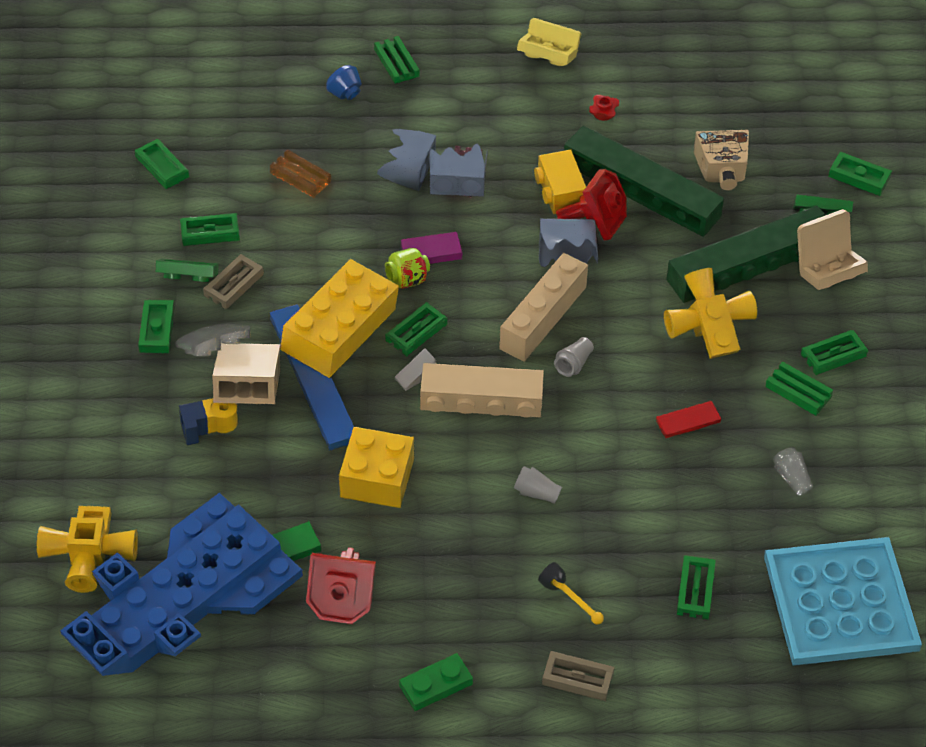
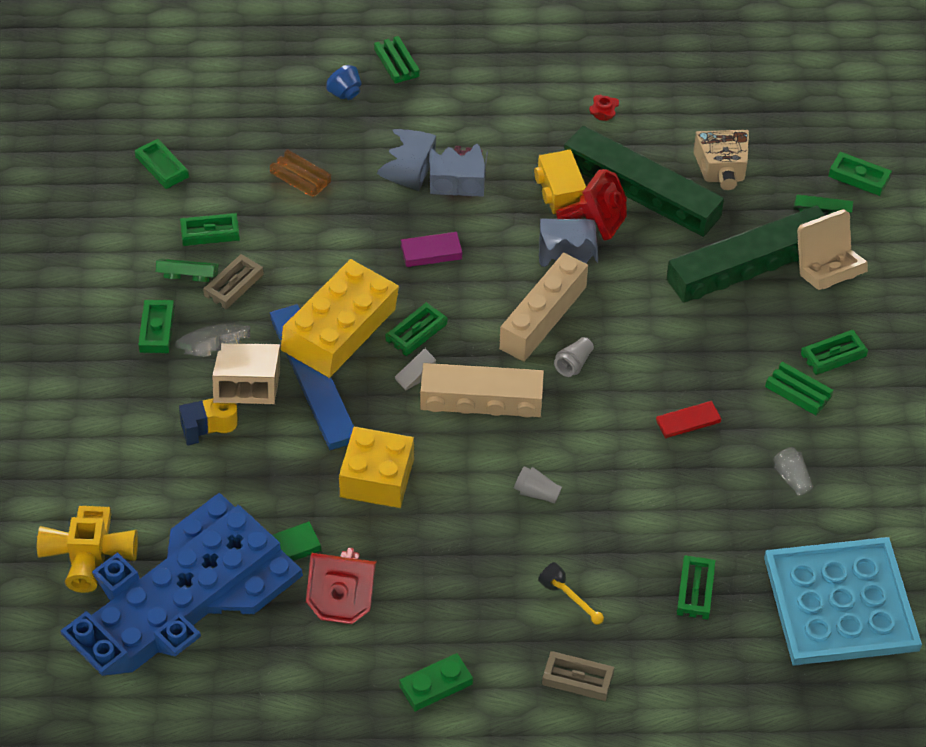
lime head [385,248,430,289] -> none
light yellow bracket [517,18,581,66] -> none
yellow brick [664,268,757,359] -> none

